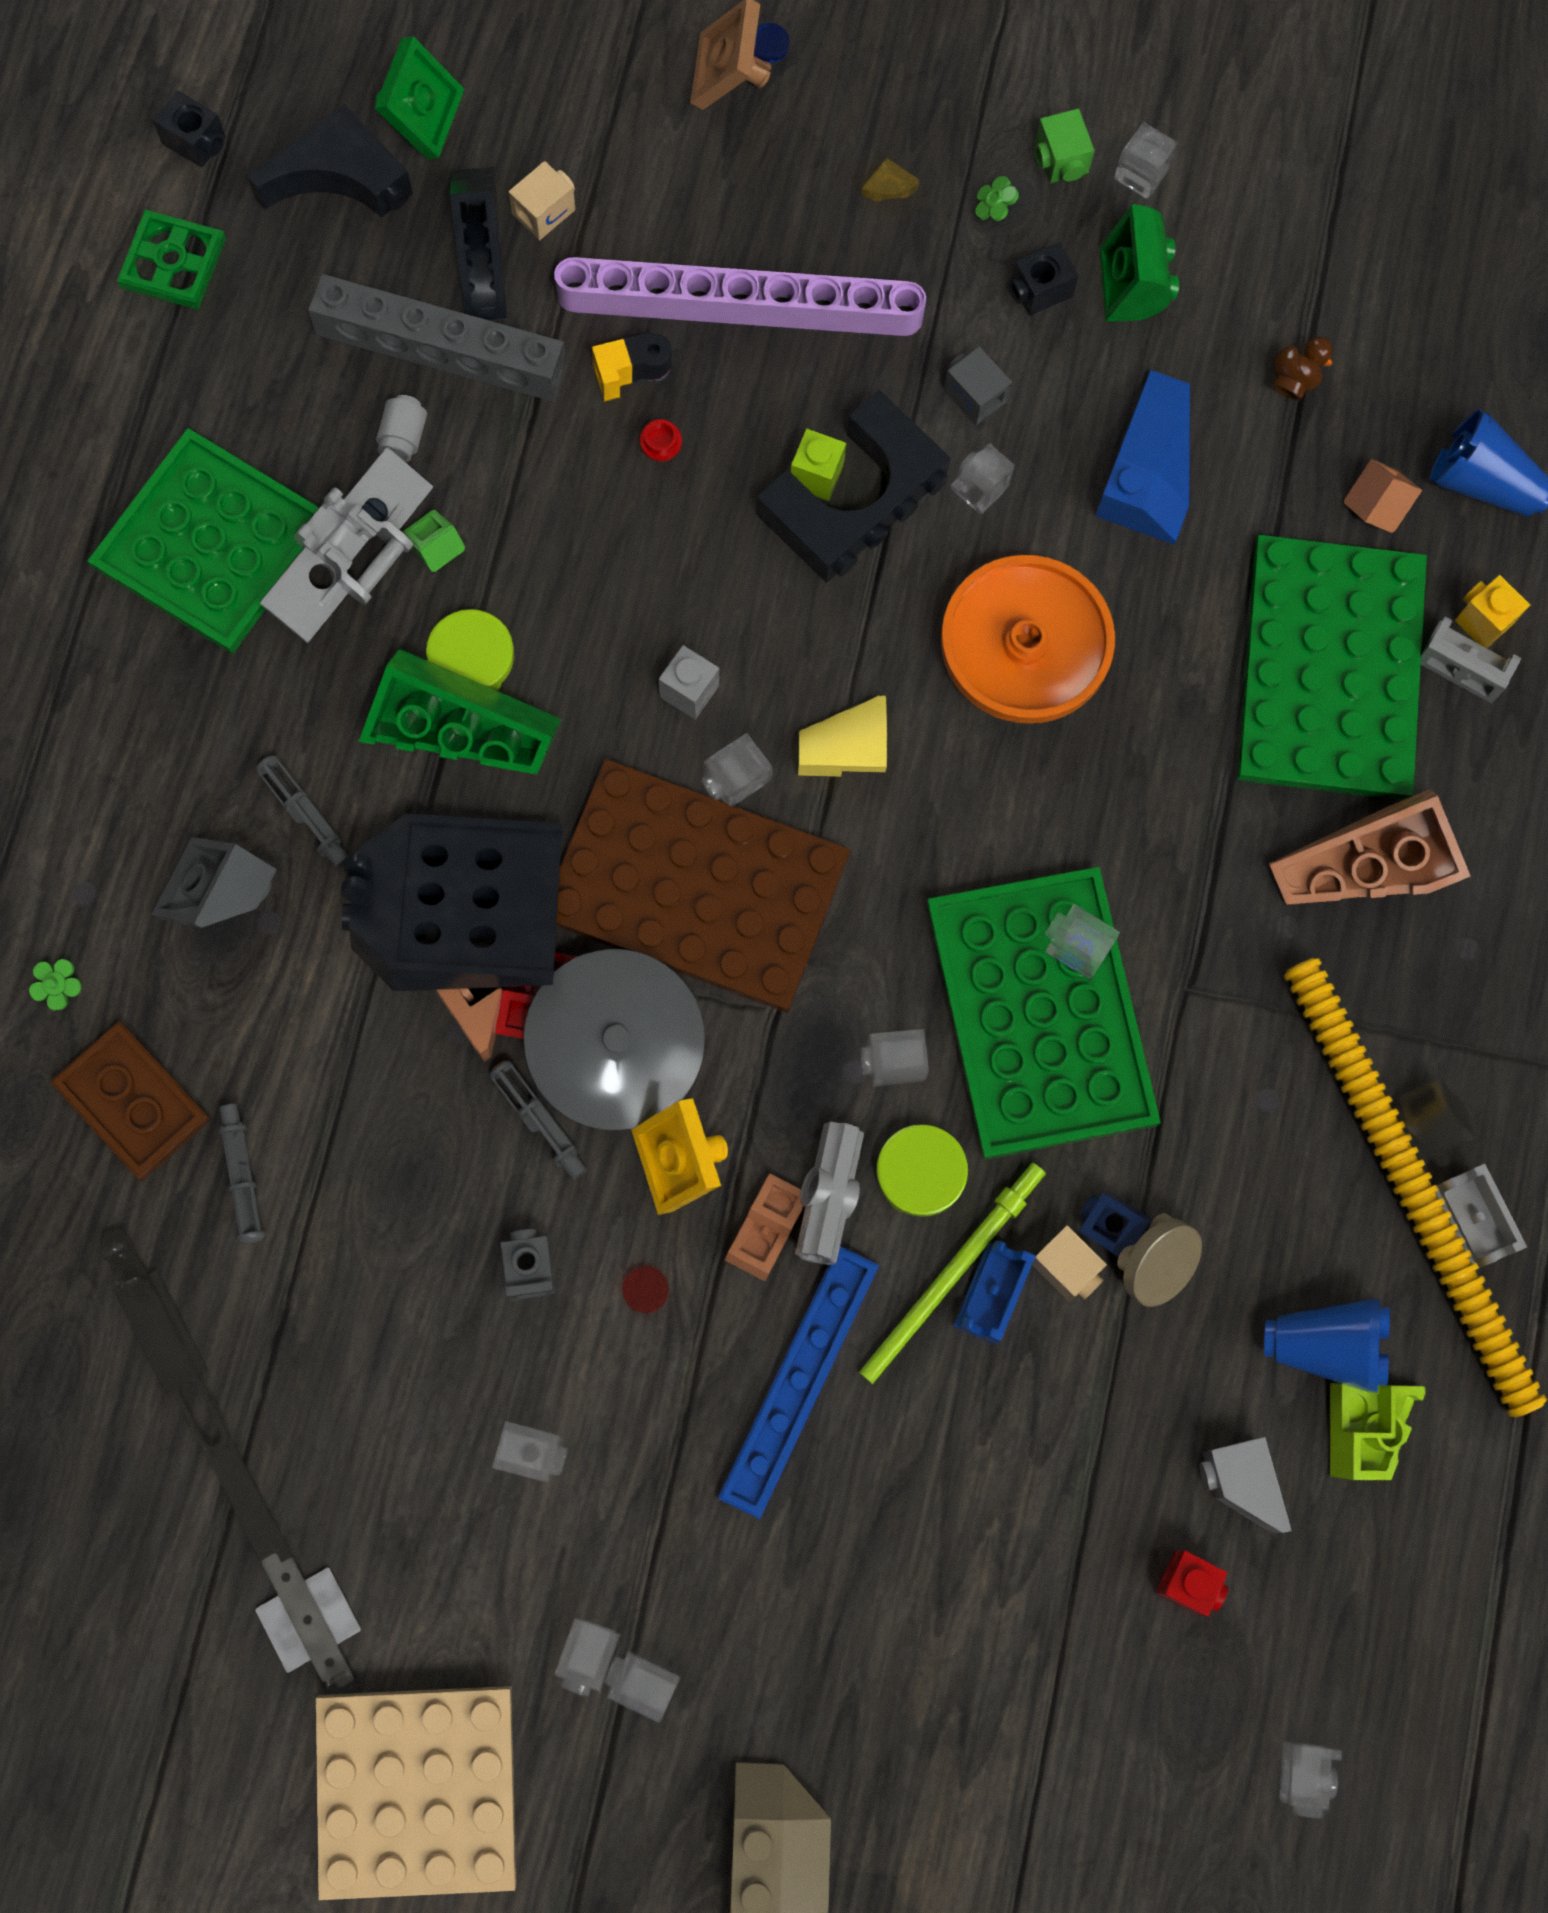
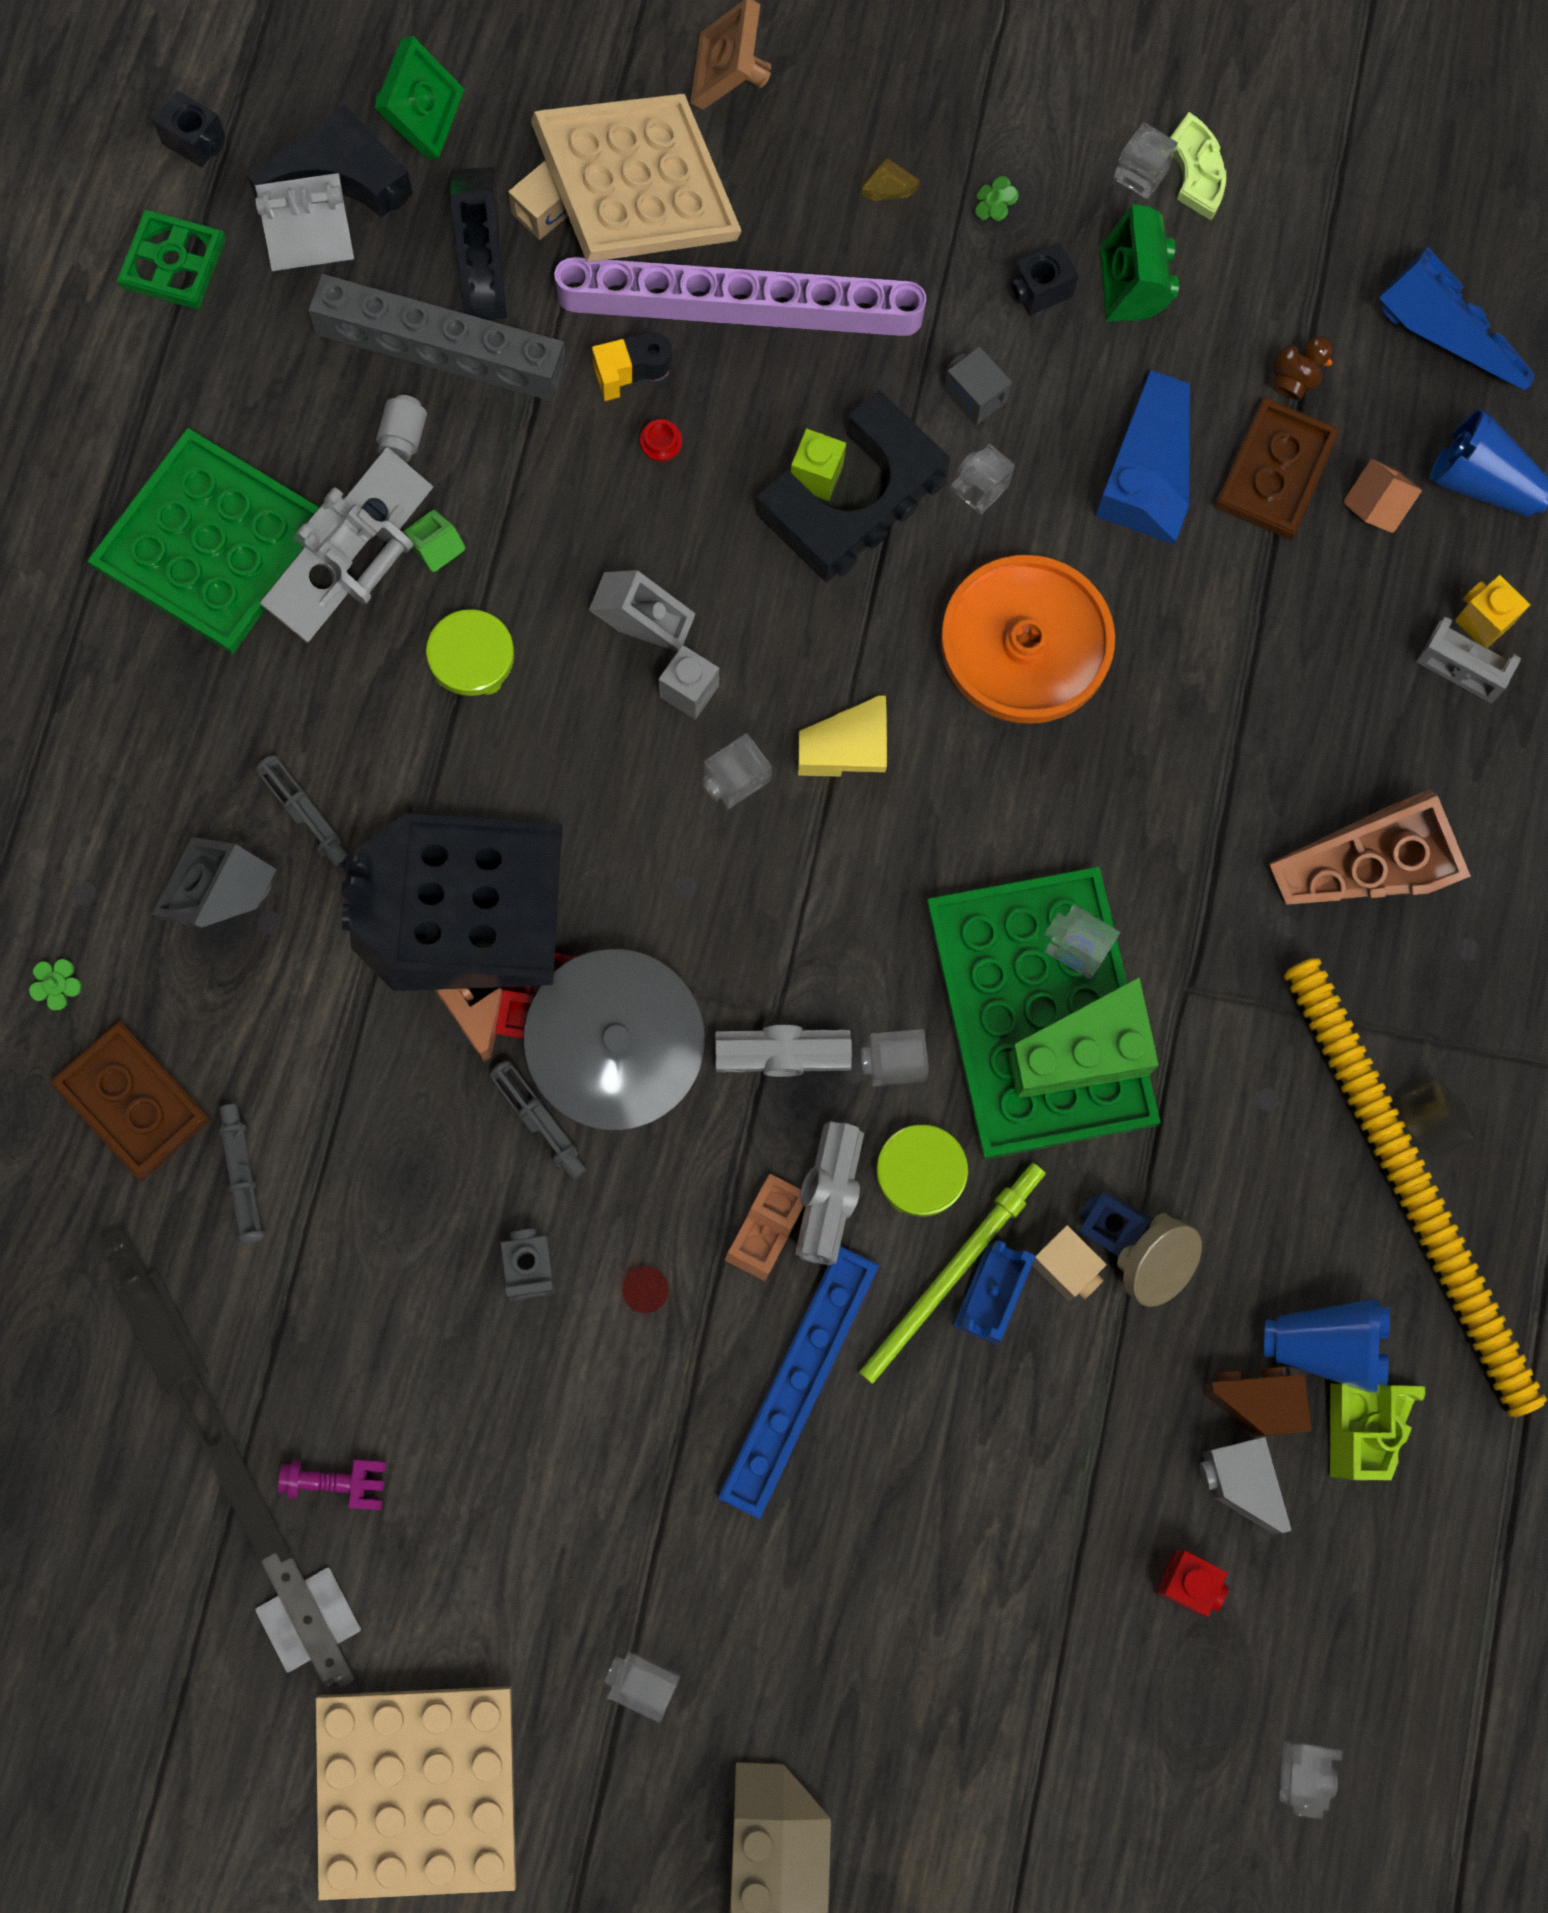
green wedge [359,649,562,775] -> none
clear brick [492,1421,568,1484] -> none
clear brick [554,1617,622,1696] -> none
reddish brown plate [556,759,851,1013] -> none
yellow tile [631,1098,728,1215] -> none
clear blue piece [754,23,789,63] -> none
bright green brick [1035,108,1095,183] -> none
green plate [1237,535,1427,800] -> none
light grey hinge [1435,1164,1527,1268] -> none
none -> light grey hinge [255,173,354,271]
none -> magenta hinge [278,1460,387,1510]
none -> tan plate [531,94,742,262]
none -> light grey slope [589,570,696,651]
none -> light grey piece [715,1025,852,1077]
none -> bright green wedge [1008,977,1159,1099]
none -> yellowish green tile [1165,112,1226,220]
none -> reddish brown slope [1203,1367,1312,1437]
none -> reddish brown tile [1214,397,1341,541]
none -> blue wedge [1379,247,1535,390]

